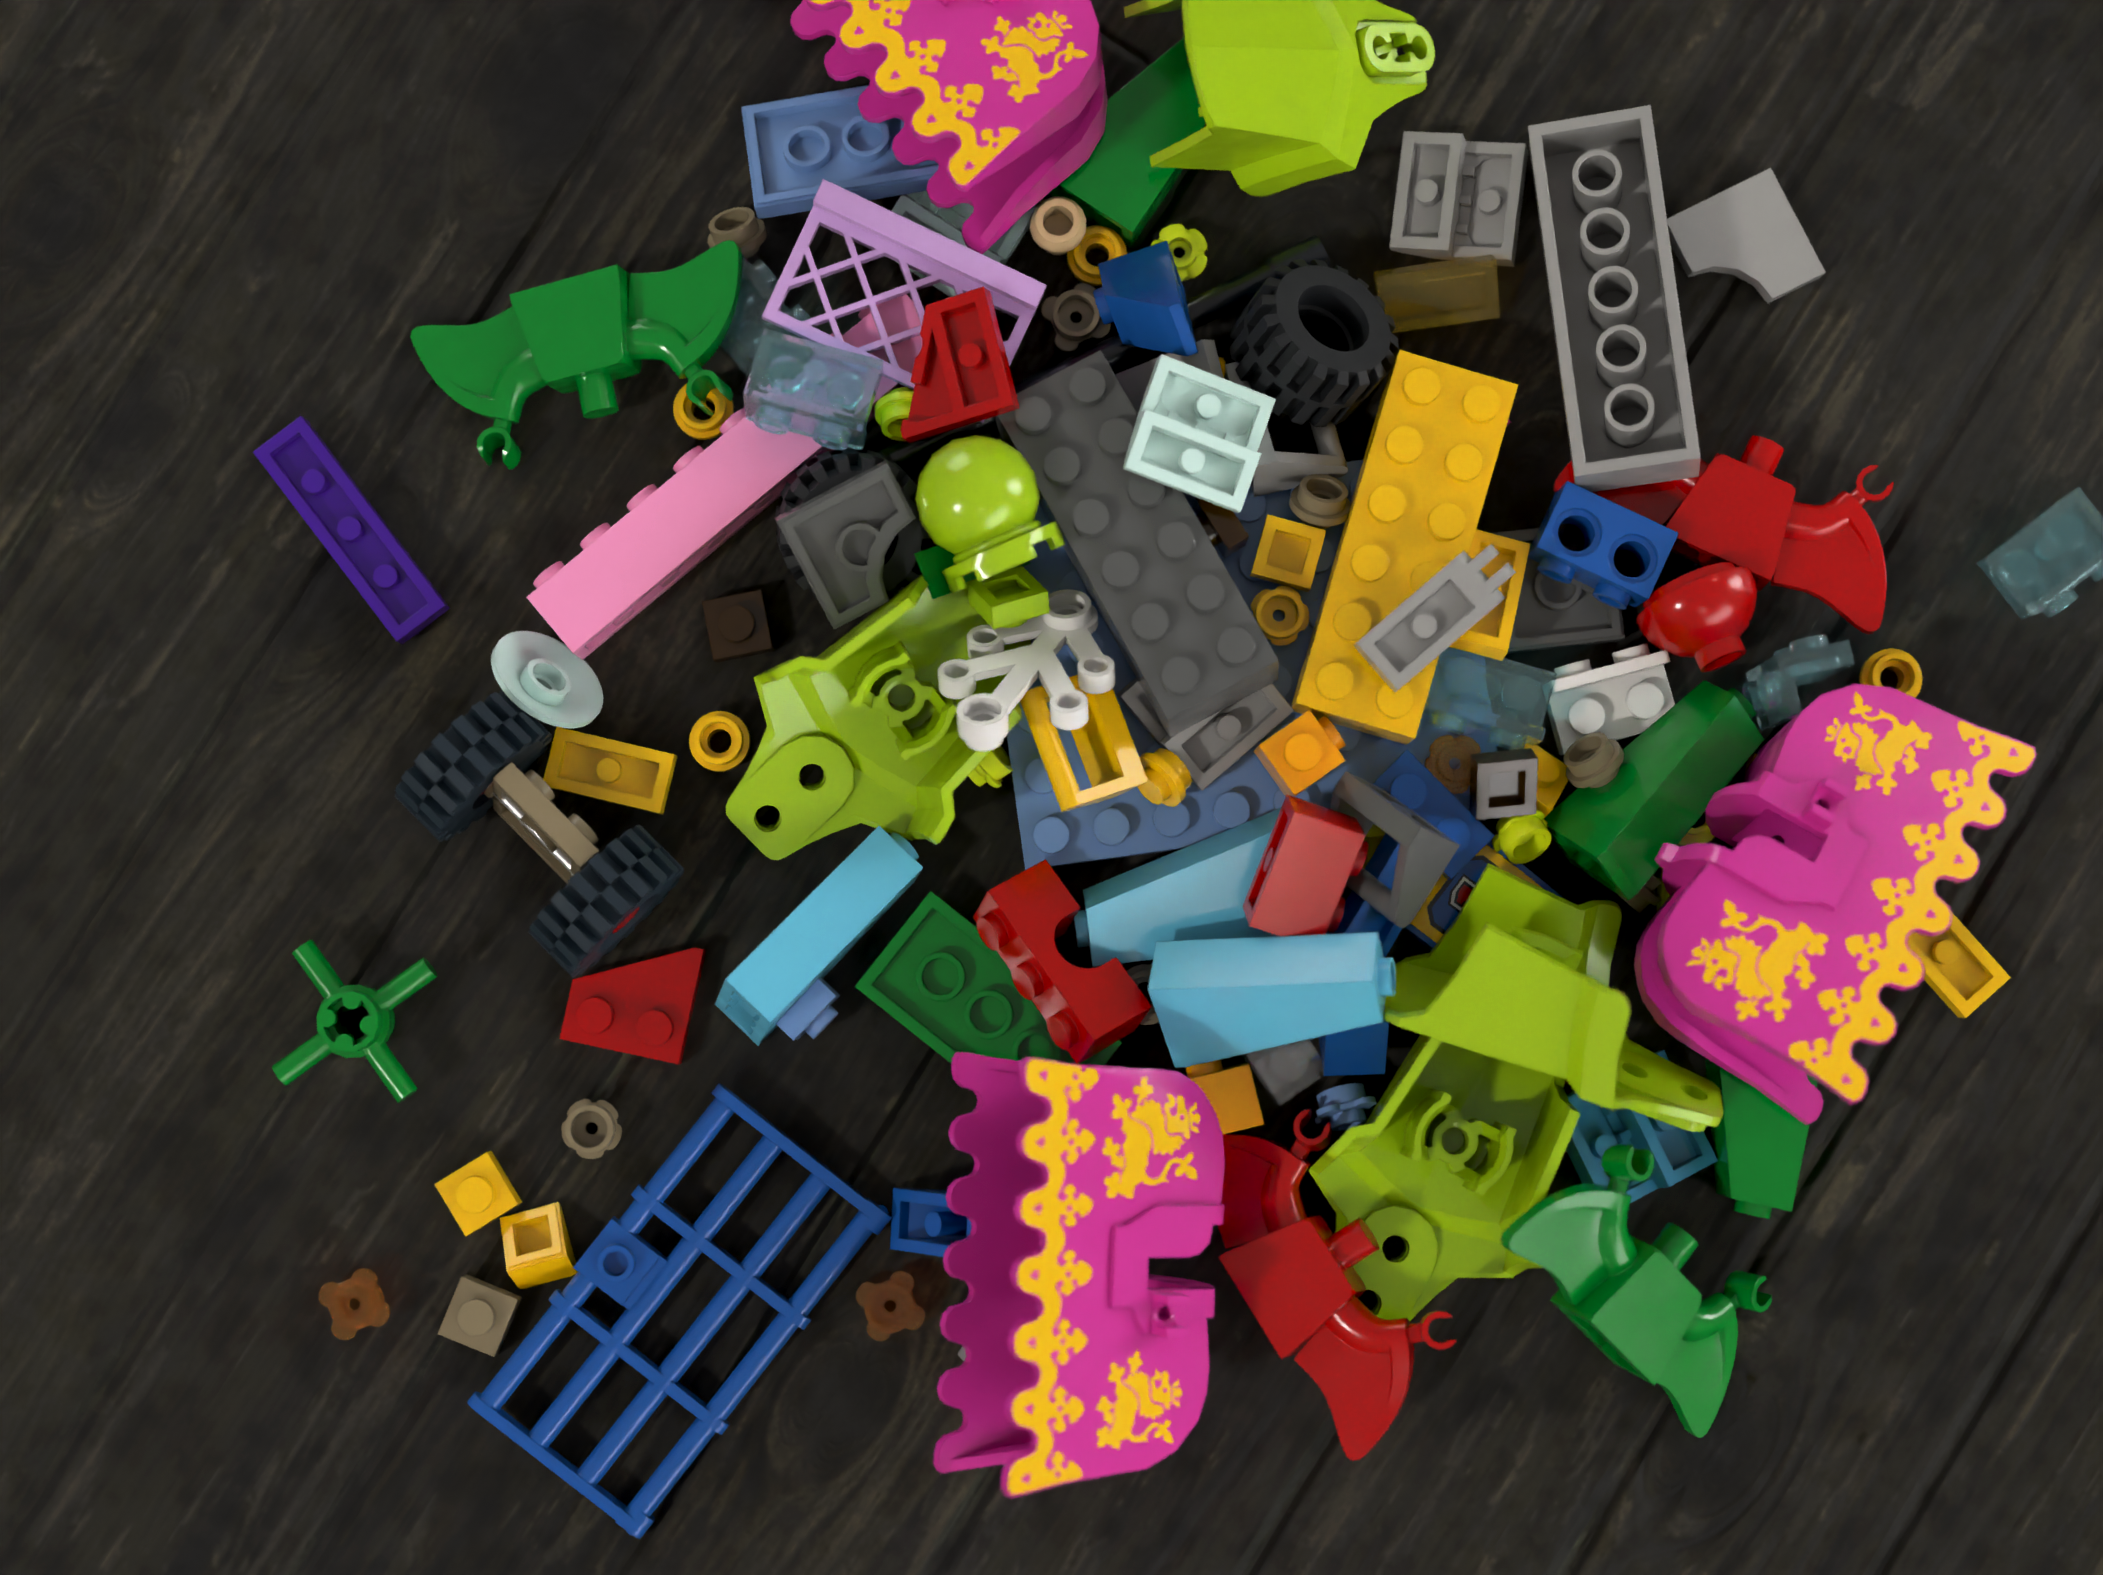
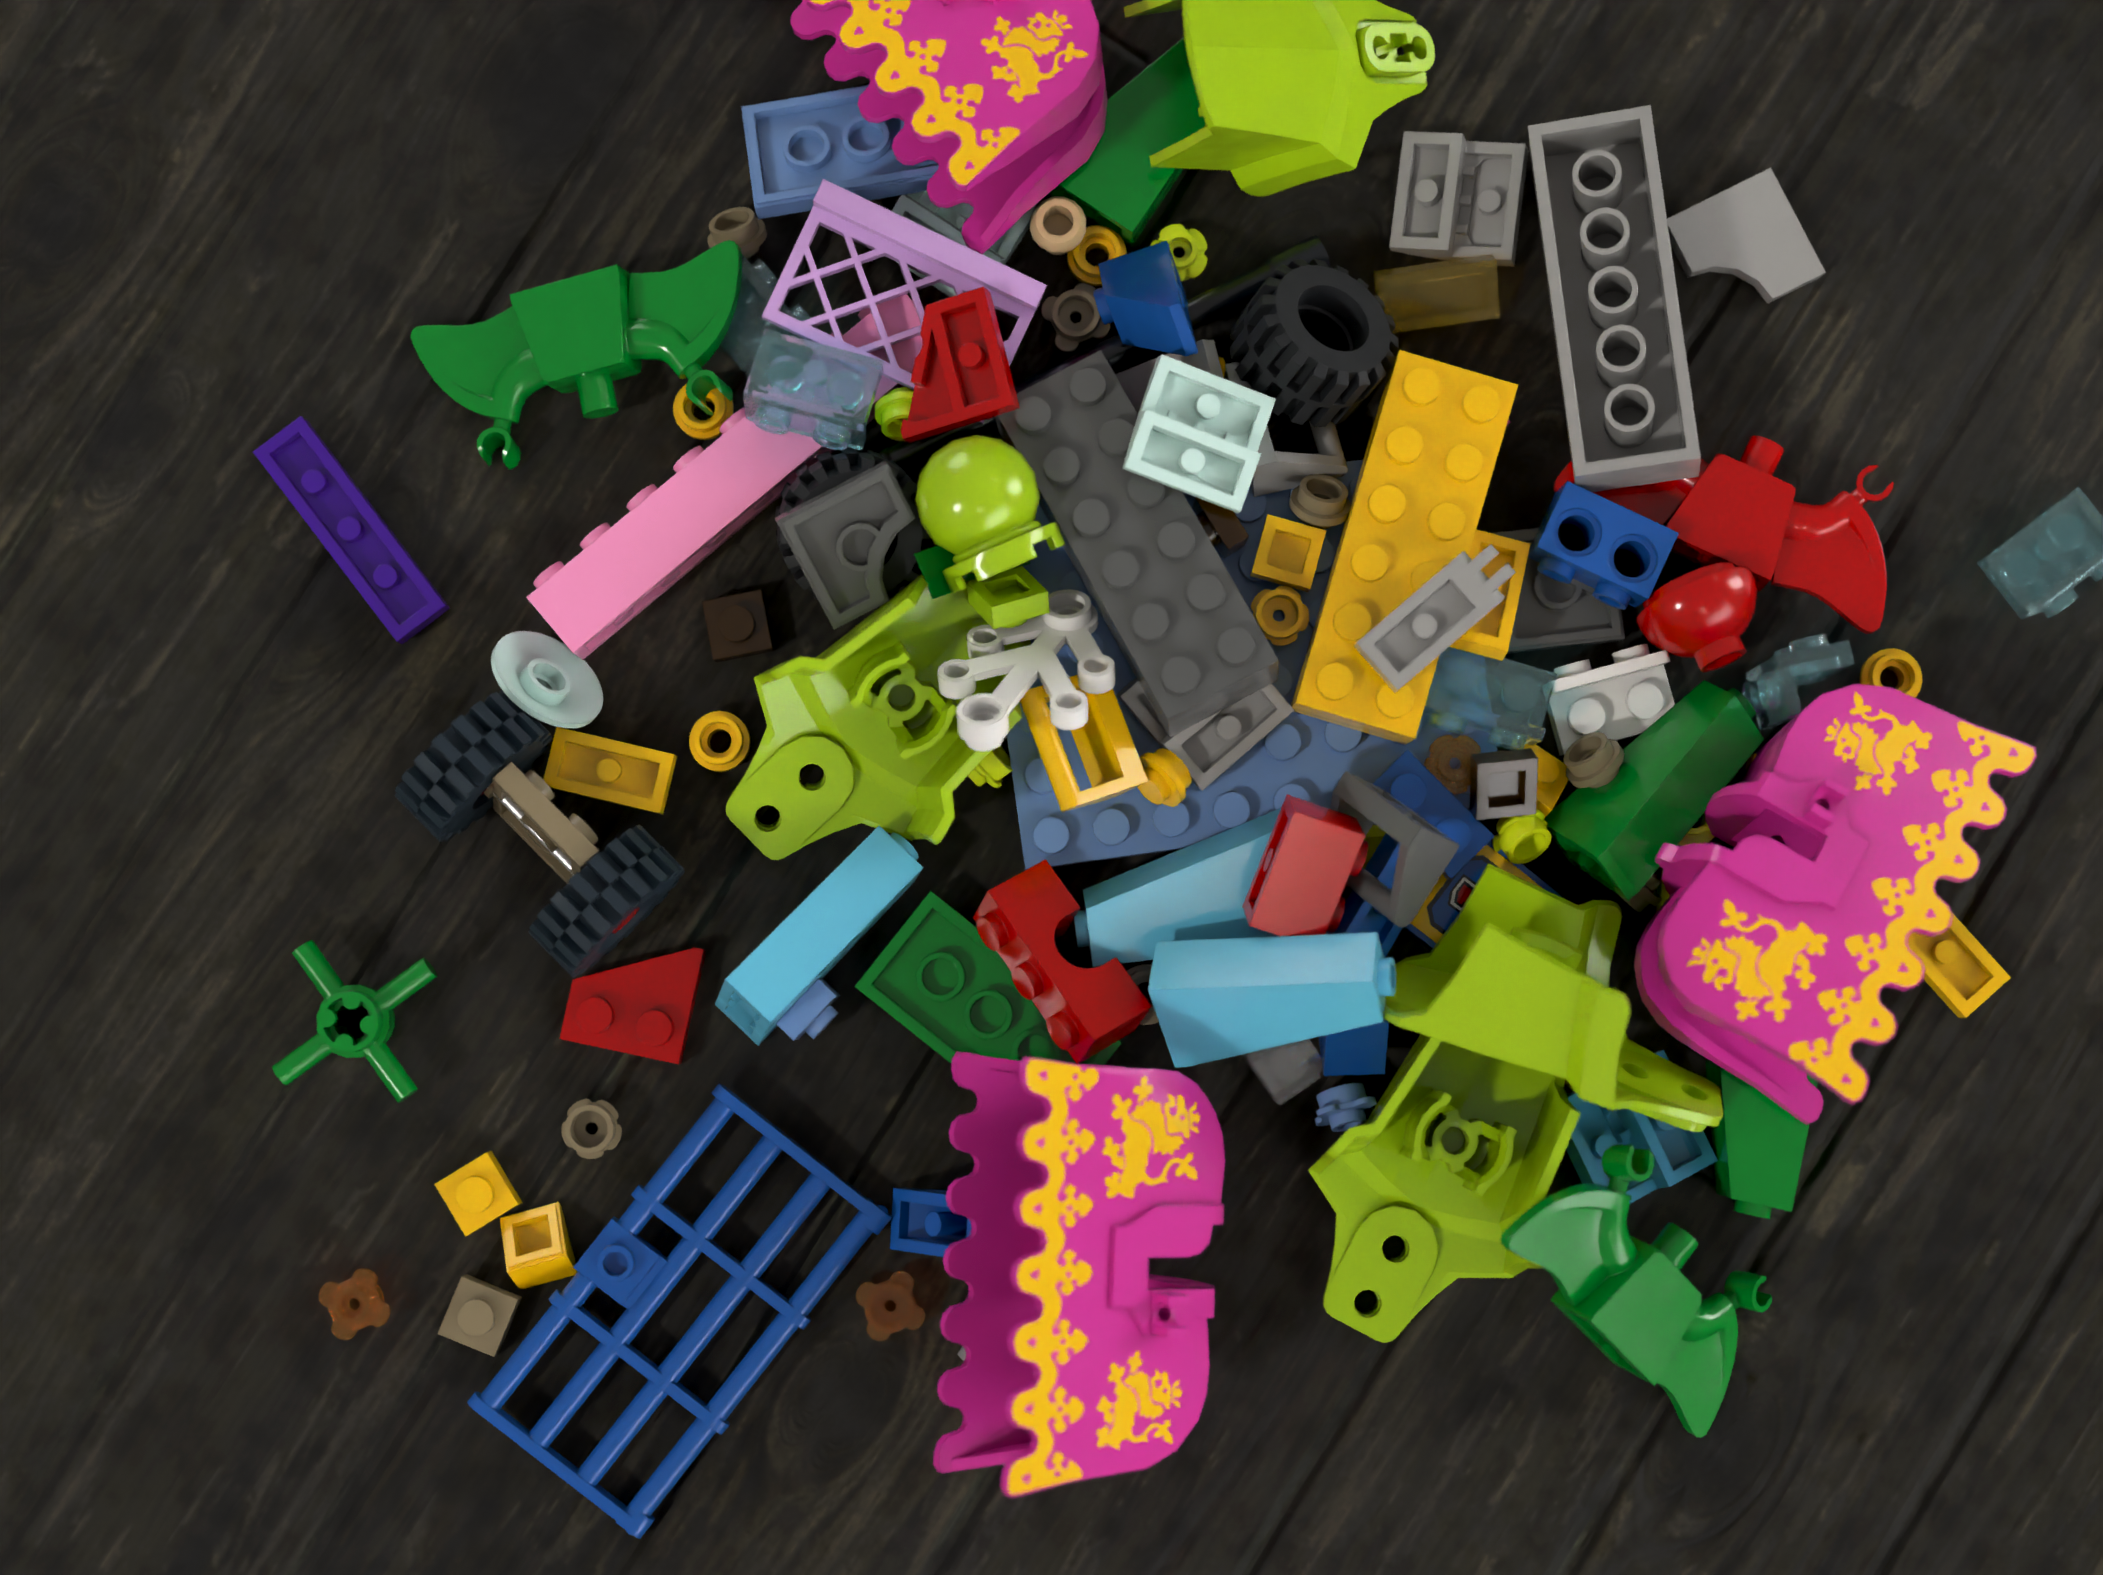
light orange brick [1185,1059,1264,1135] -> none
red torso [1218,1109,1457,1461] -> none
light orange brick [1253,710,1346,797] -> none

